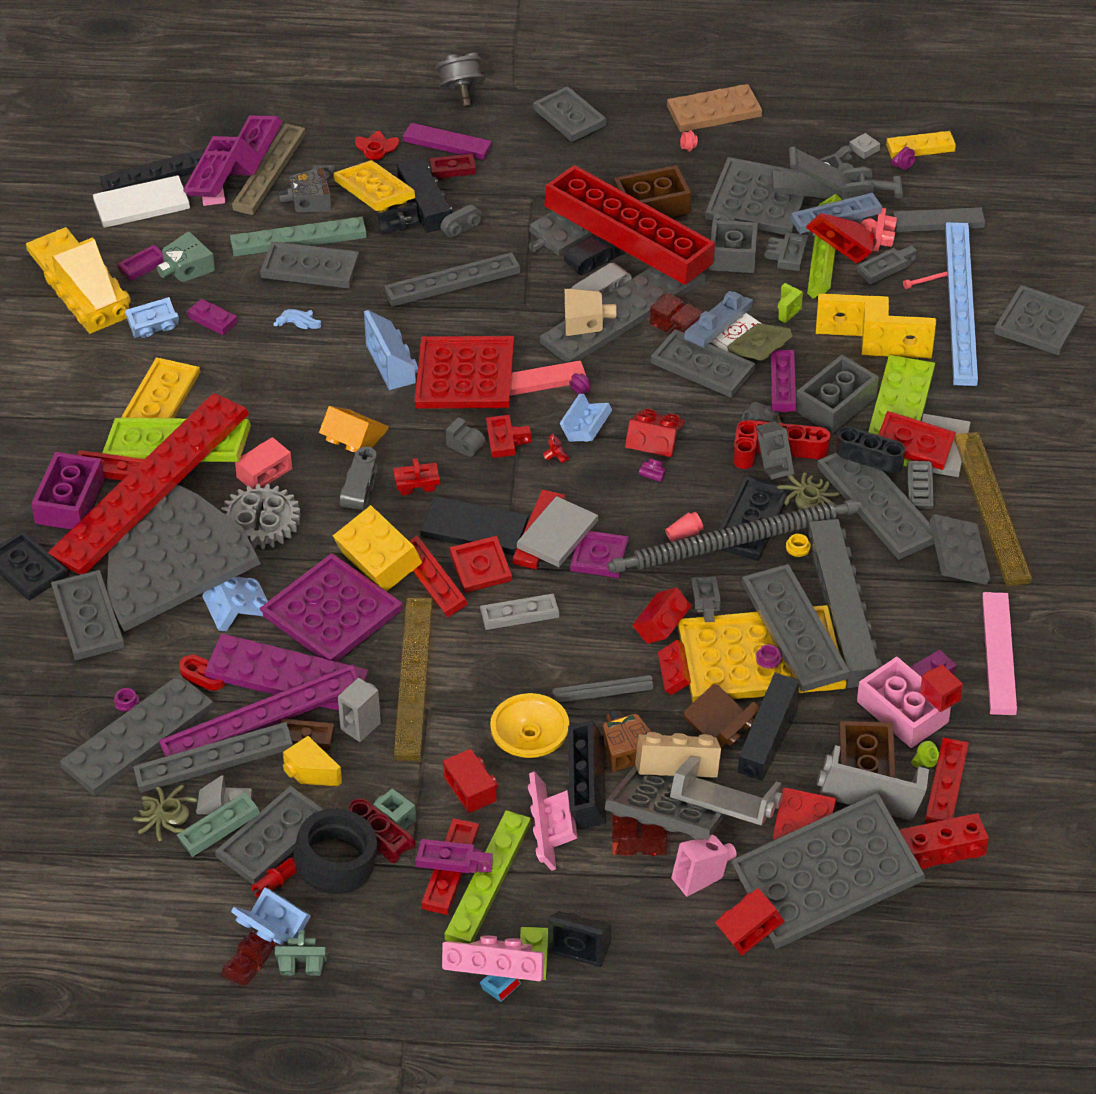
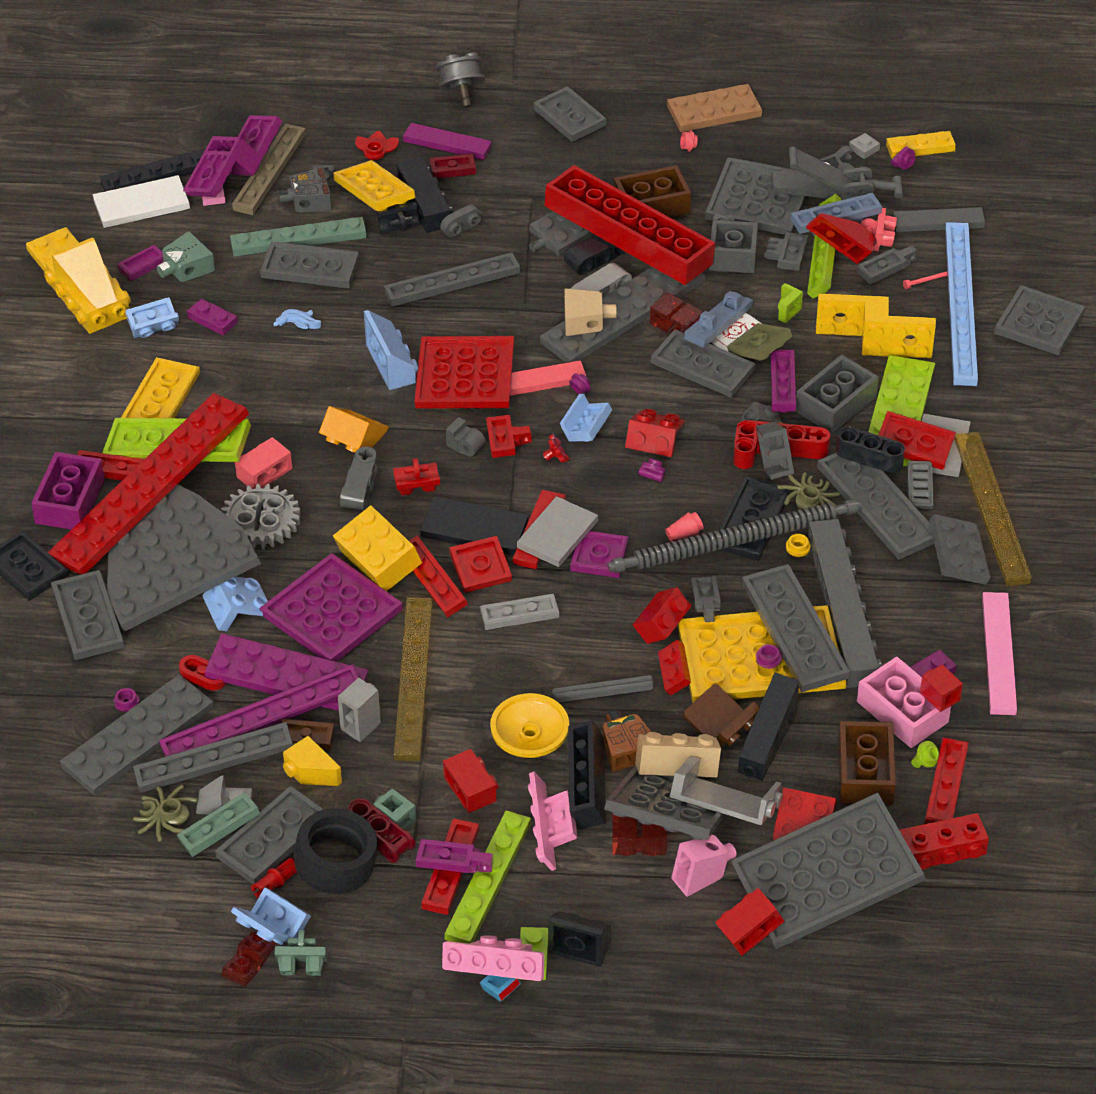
light grey panel [817,745,929,821] -> none

